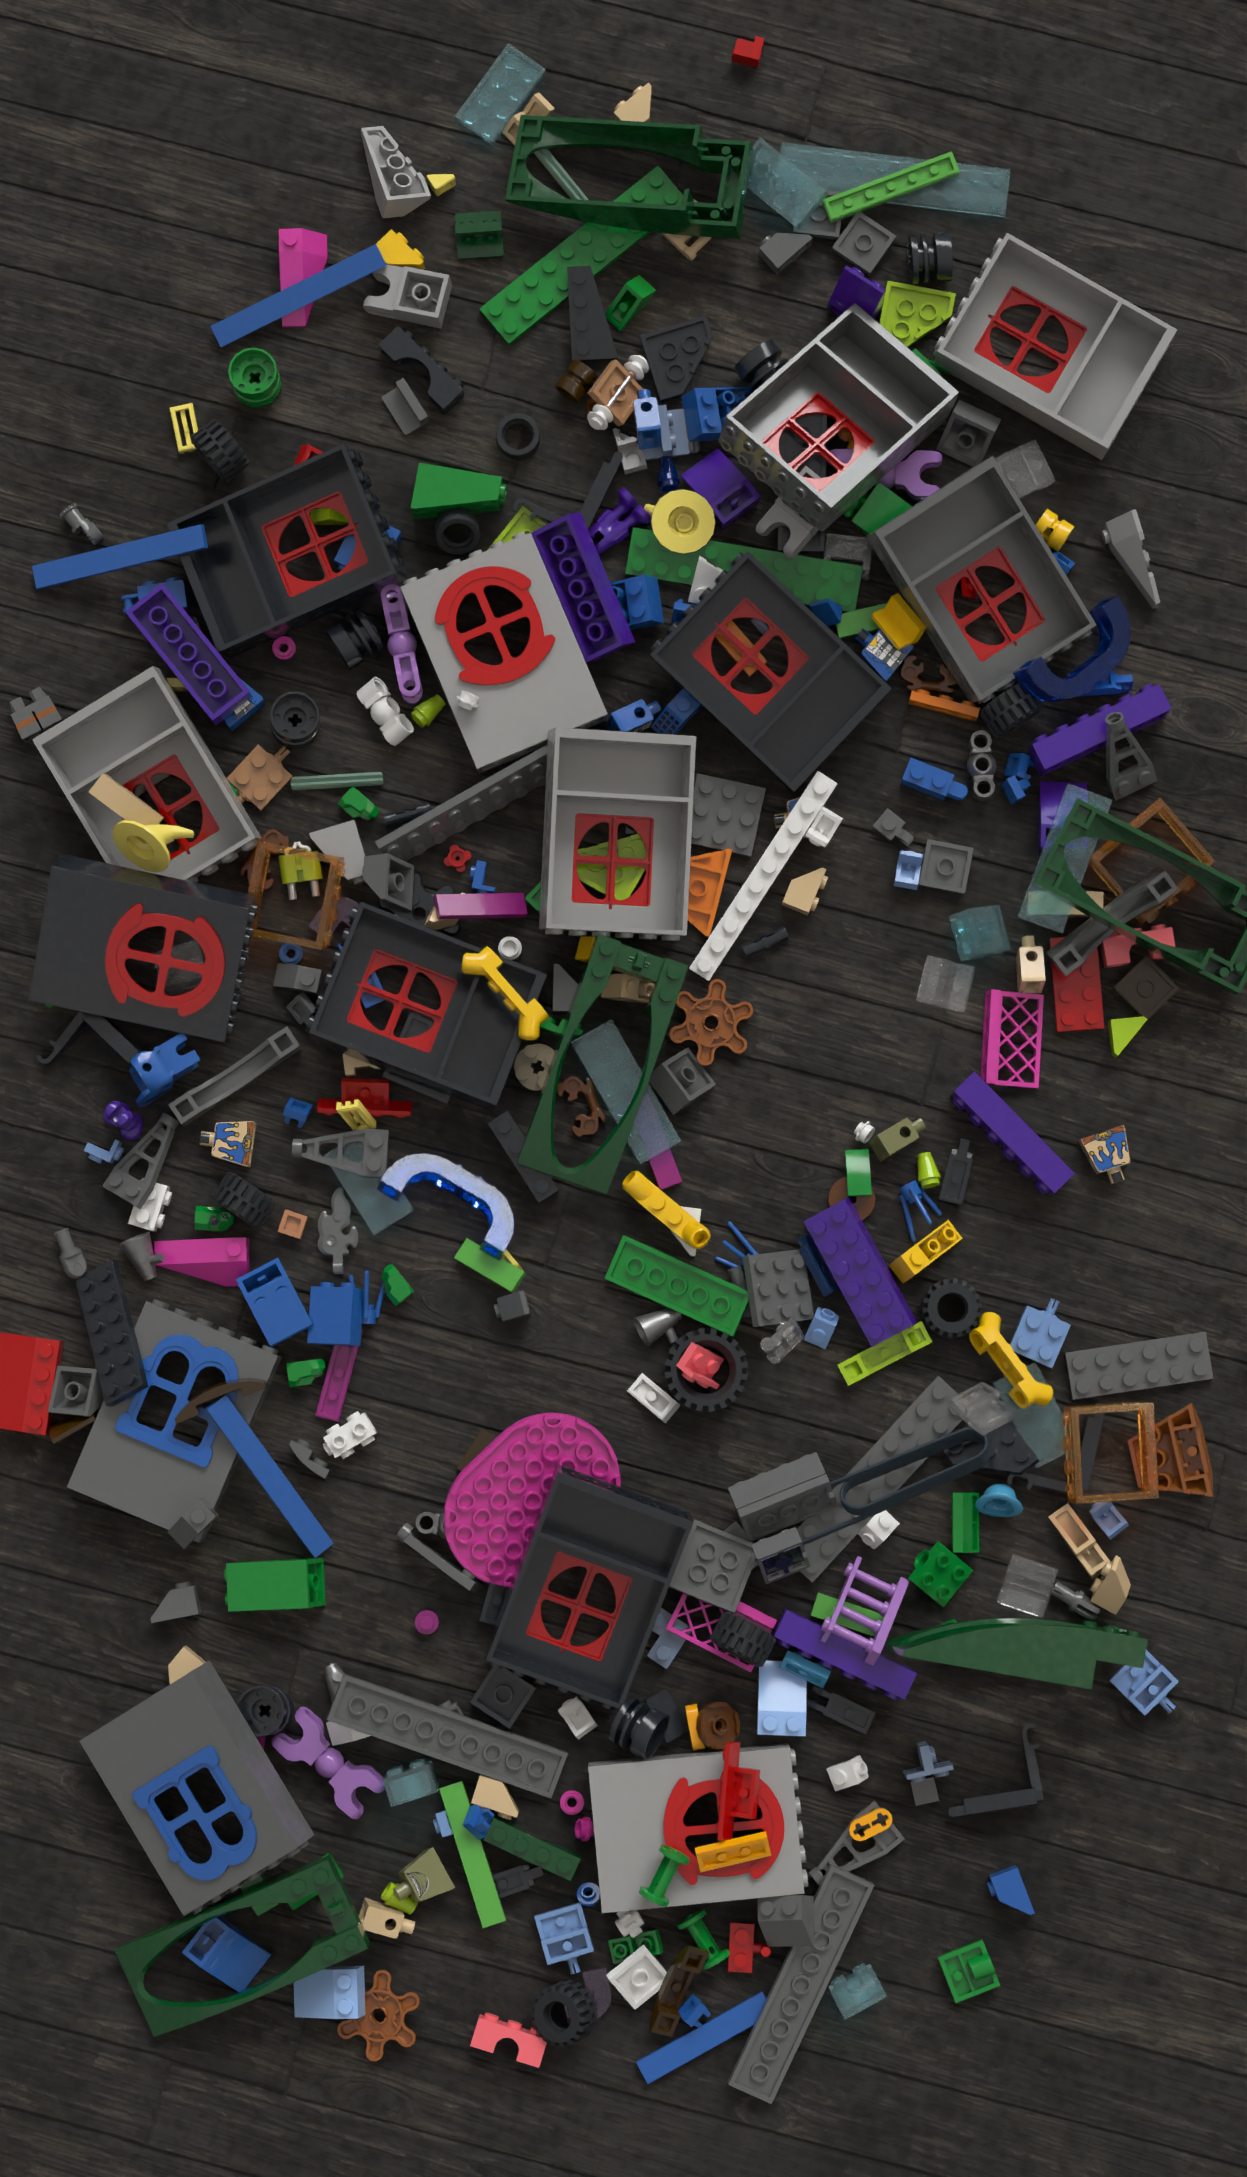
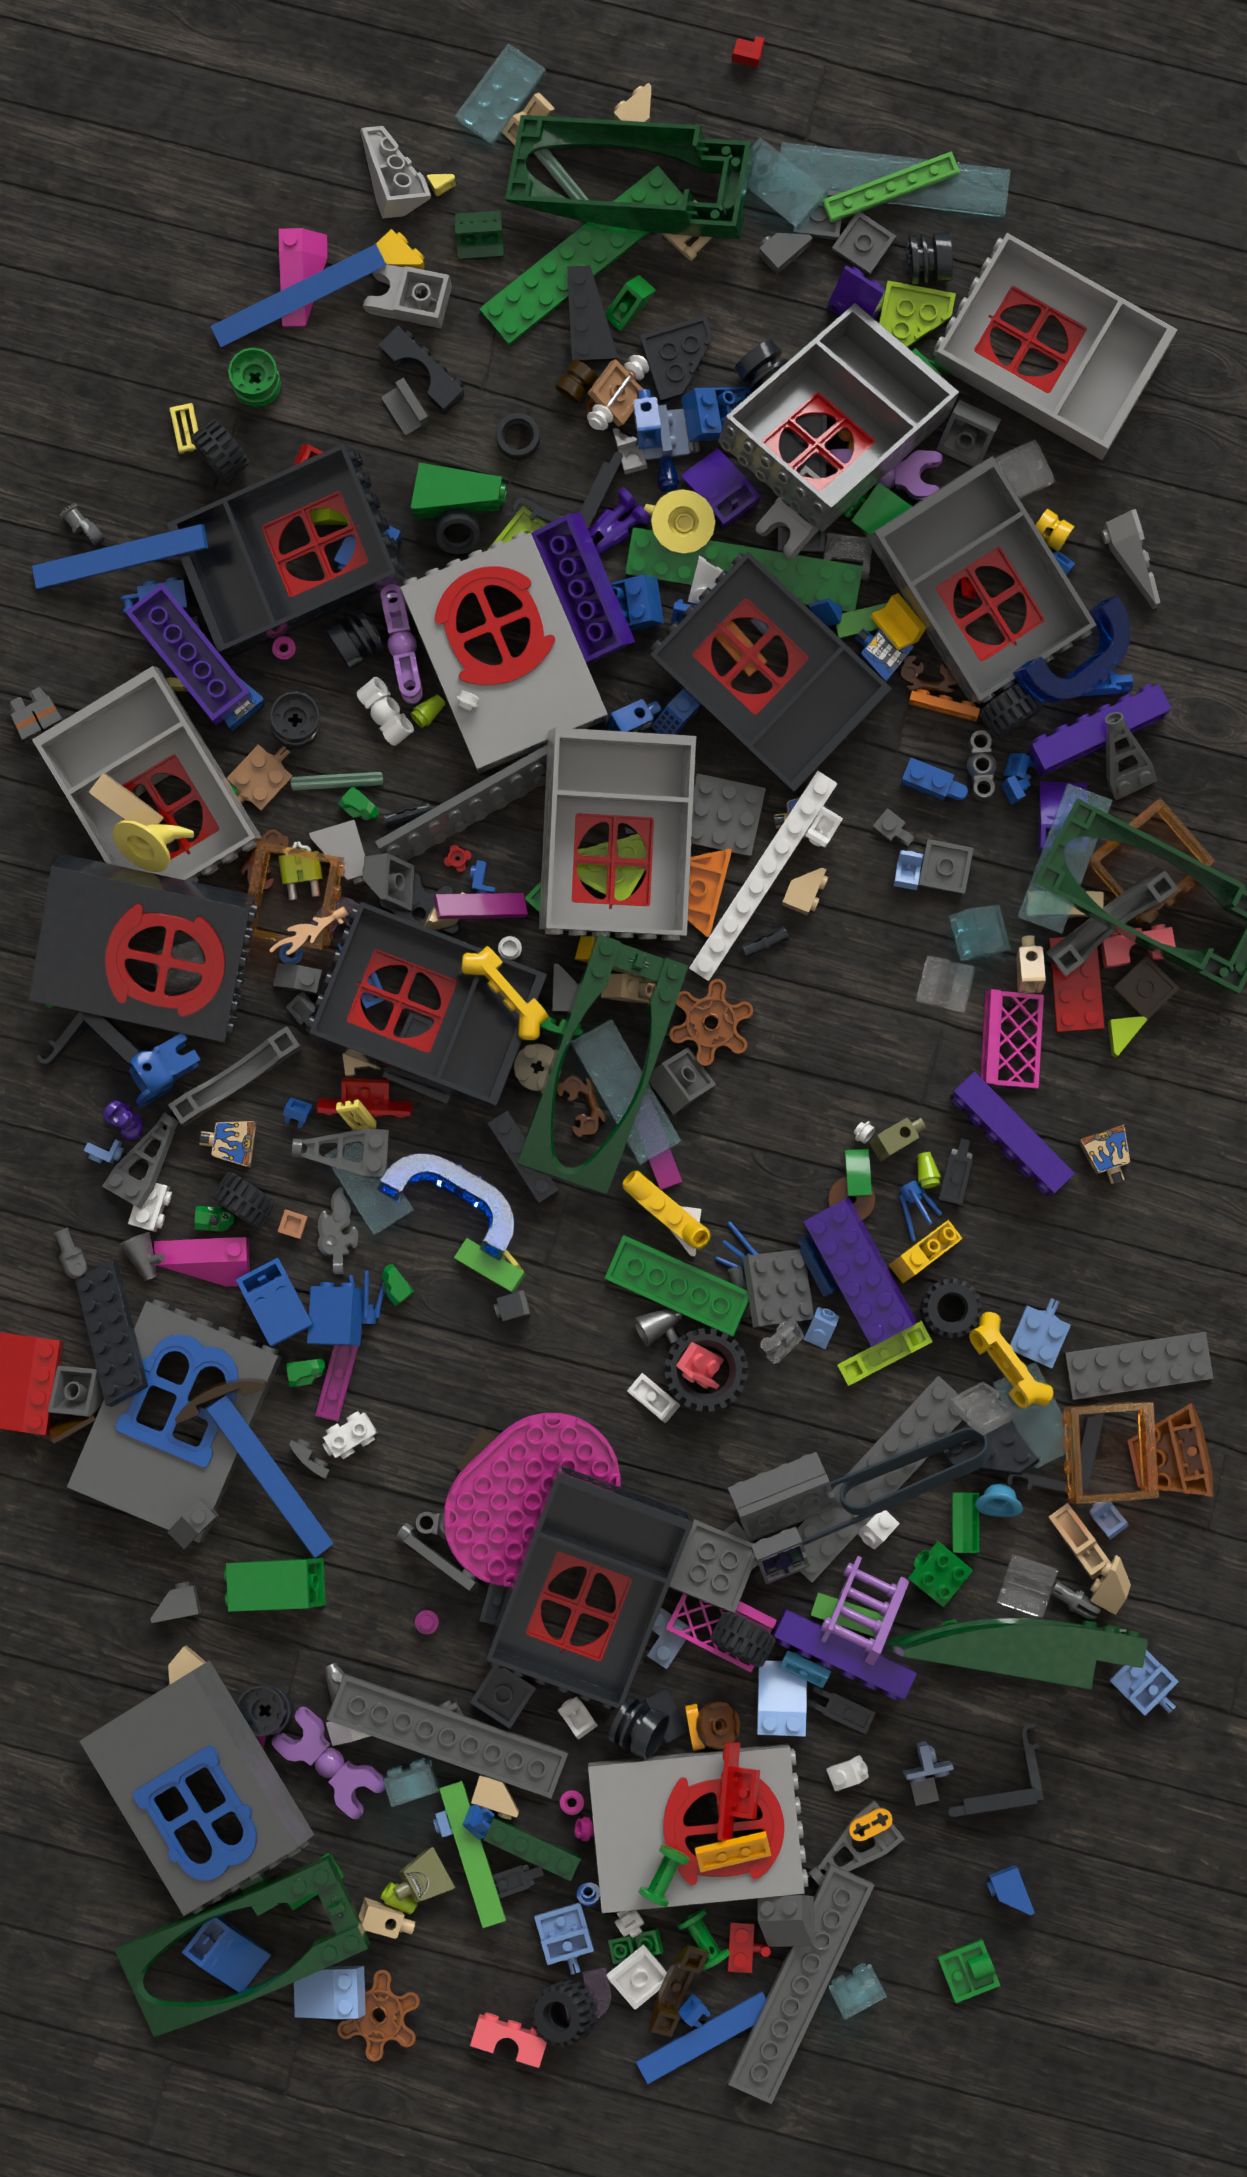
none -> light nougat piece [269,907,348,955]

